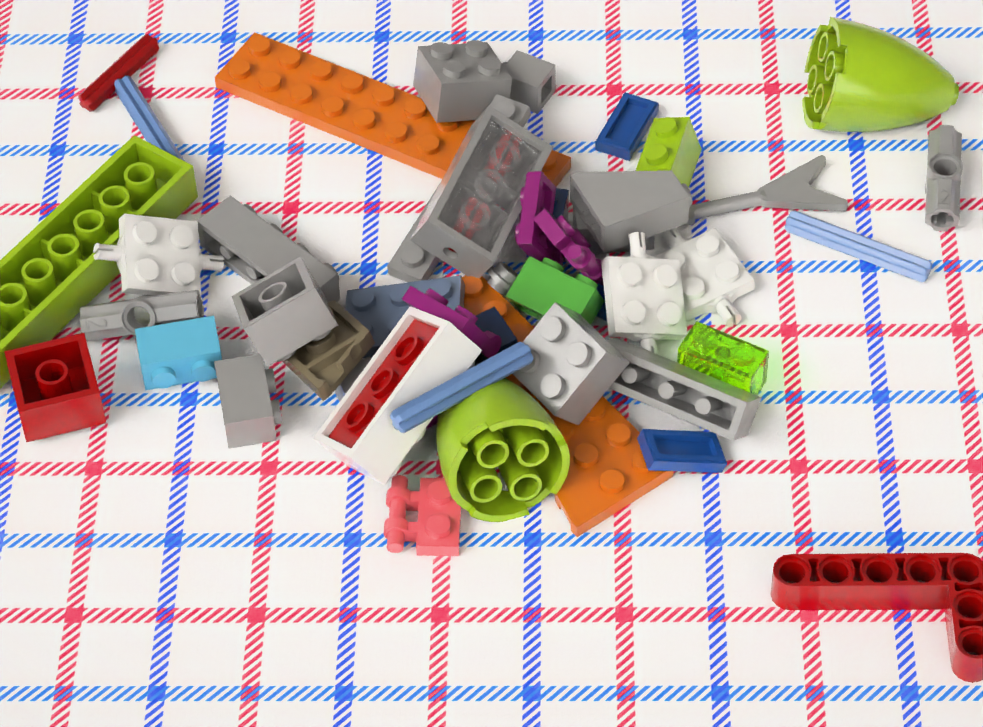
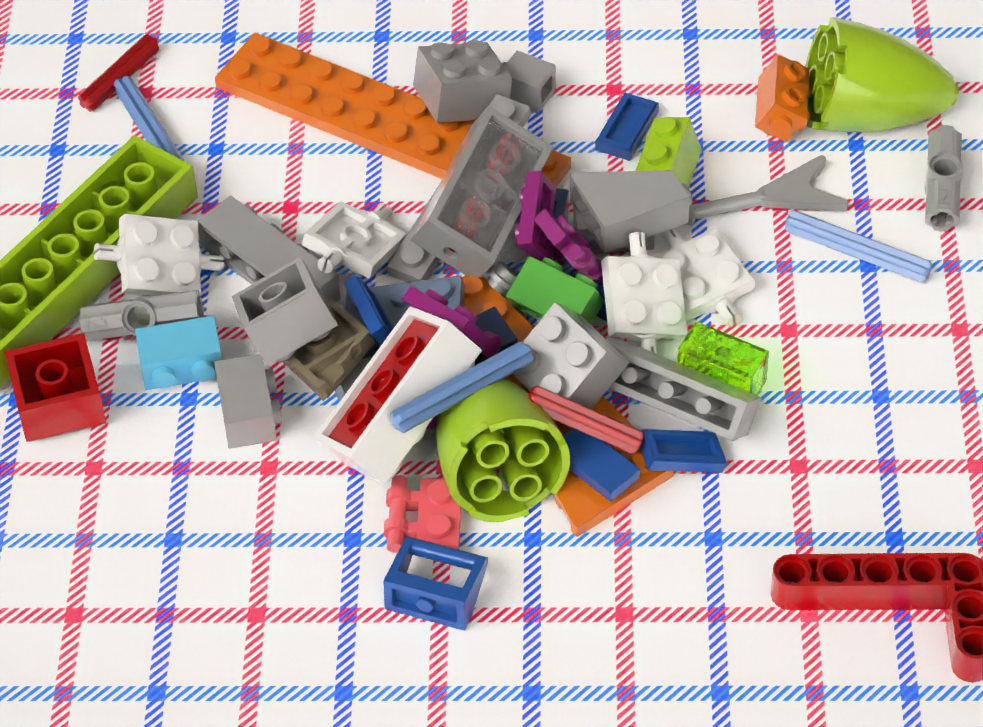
none -> white plate [302,201,407,278]
none -> blue tile [344,275,394,345]
none -> blue tile [383,536,488,631]
none -> axle [528,386,644,454]
none -> blue tile [563,428,640,502]
none -> orange brick [755,54,811,142]

